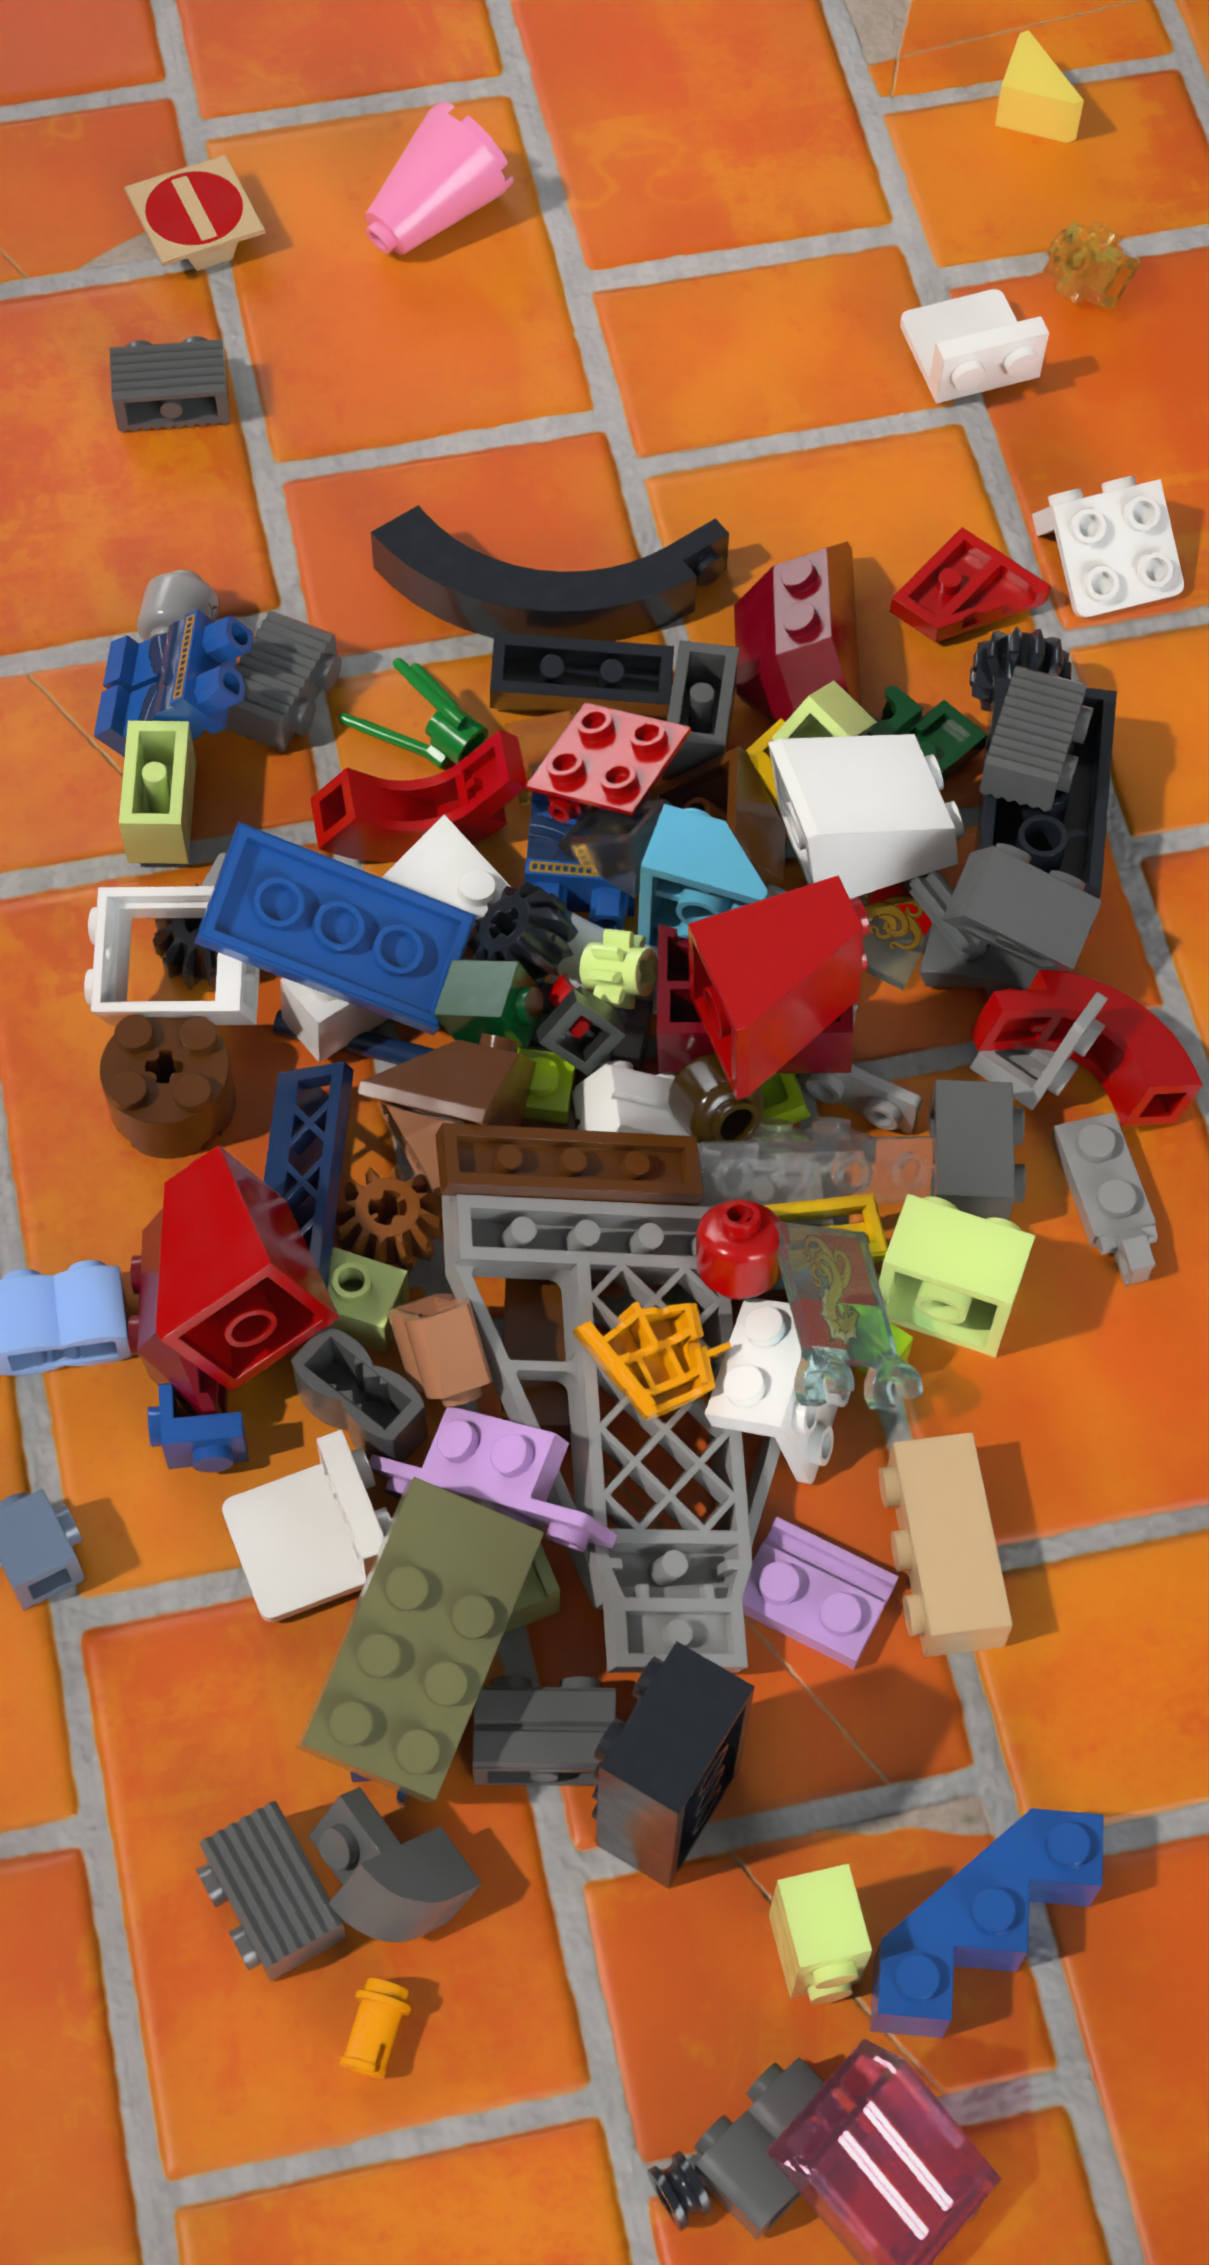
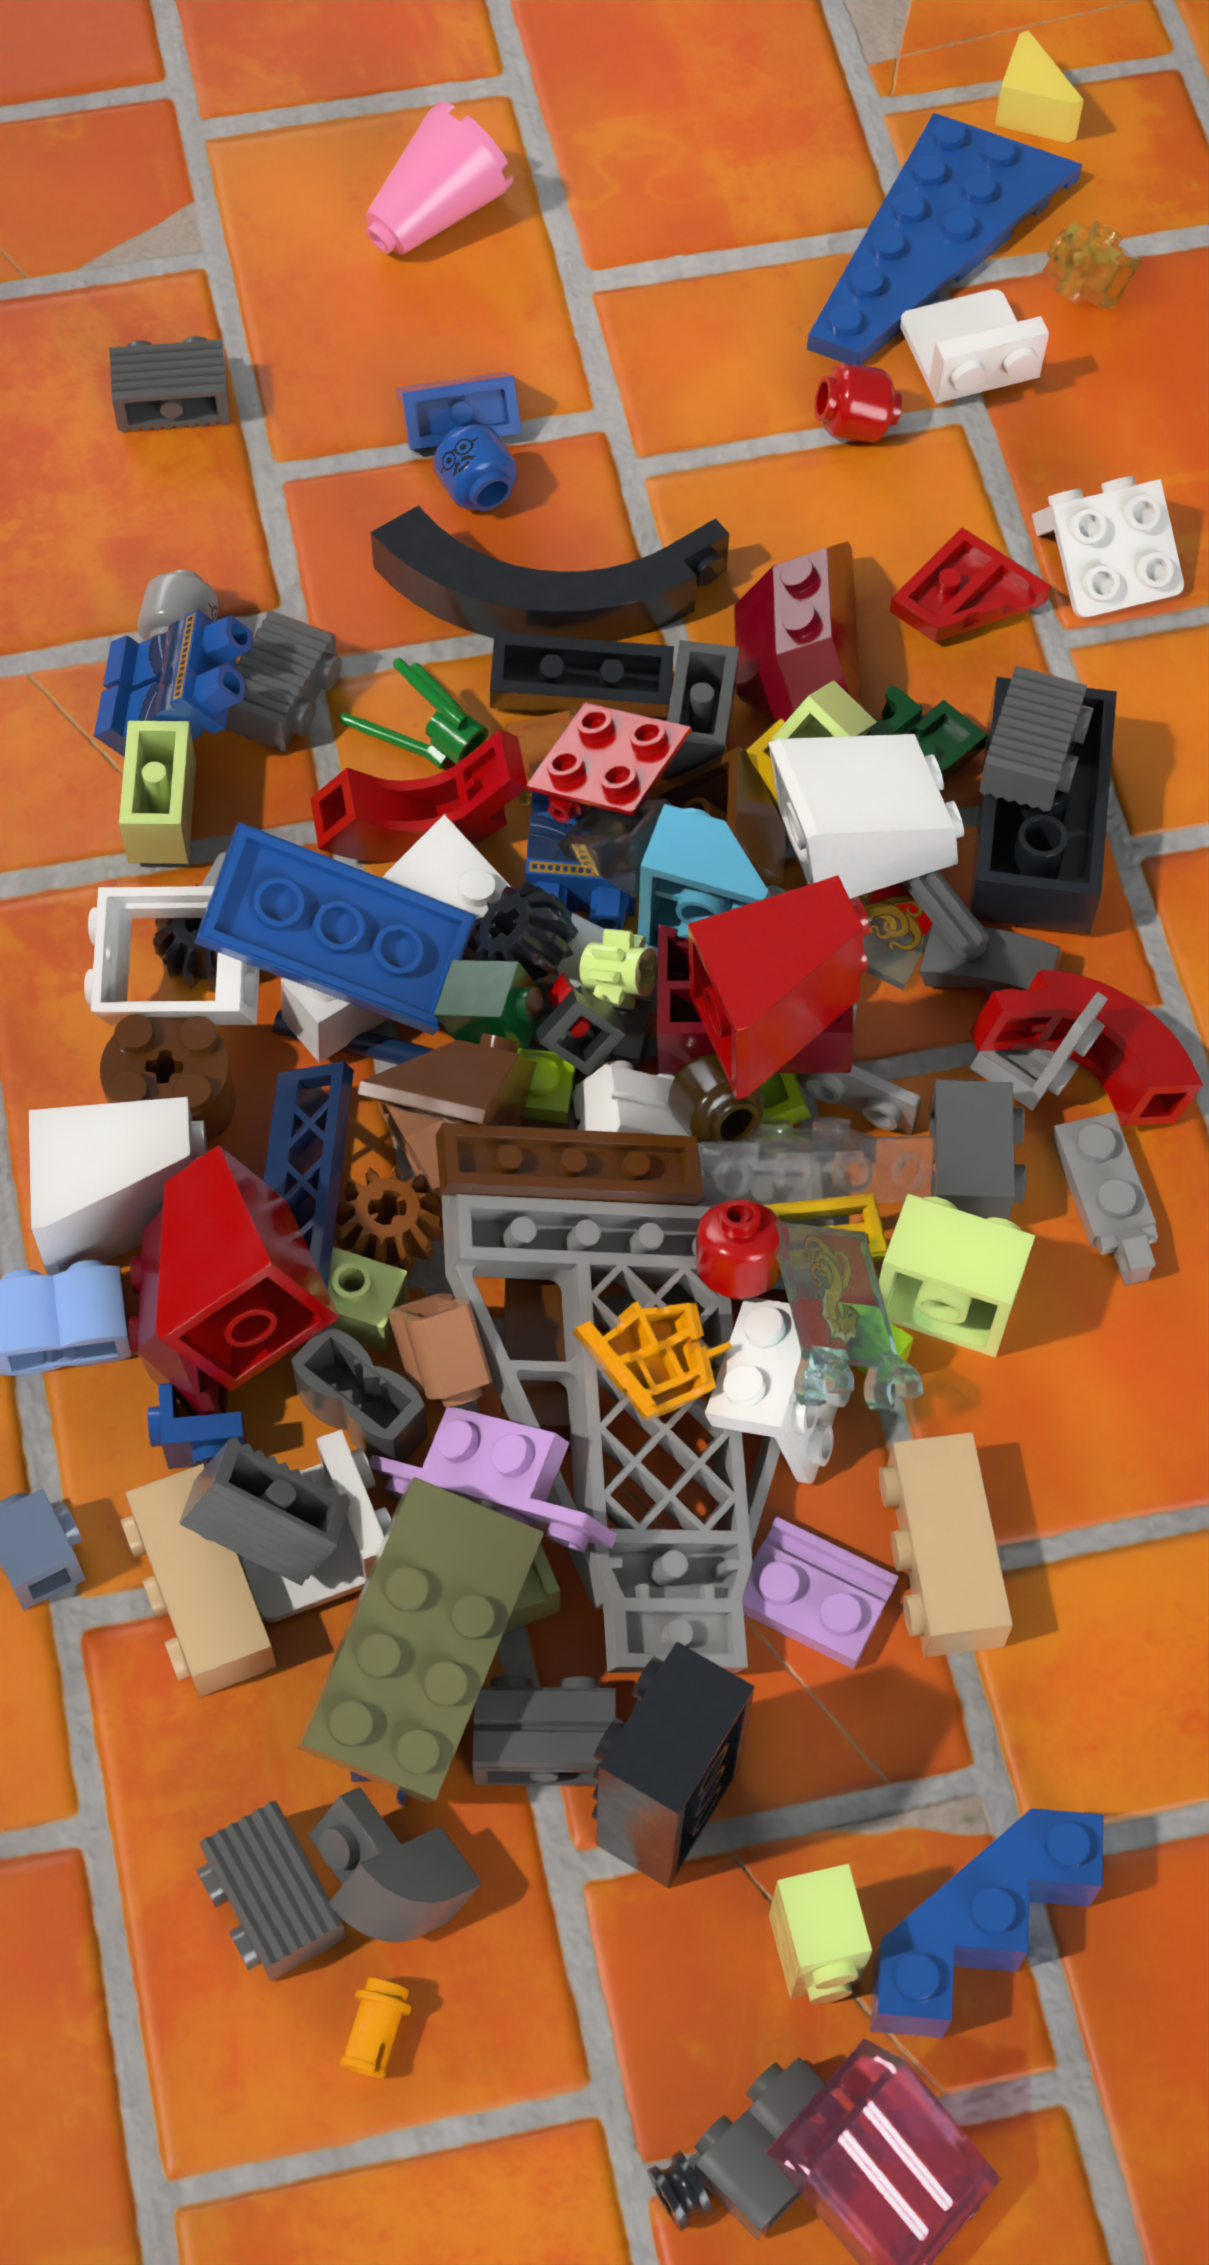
piece [124,154,265,271] -> none
dark grey brick [941,843,1102,972] -> none
black gear [970,626,1072,712] -> none
none -> white slope [29,1097,210,1275]
none -> tan brick [120,1464,277,1698]
none -> dark grey brick [179,1437,351,1586]
none -> blue panel [396,371,522,450]
none -> blue head [433,424,517,511]
none -> blue wing [807,113,1082,366]
none -> red head [814,364,902,443]

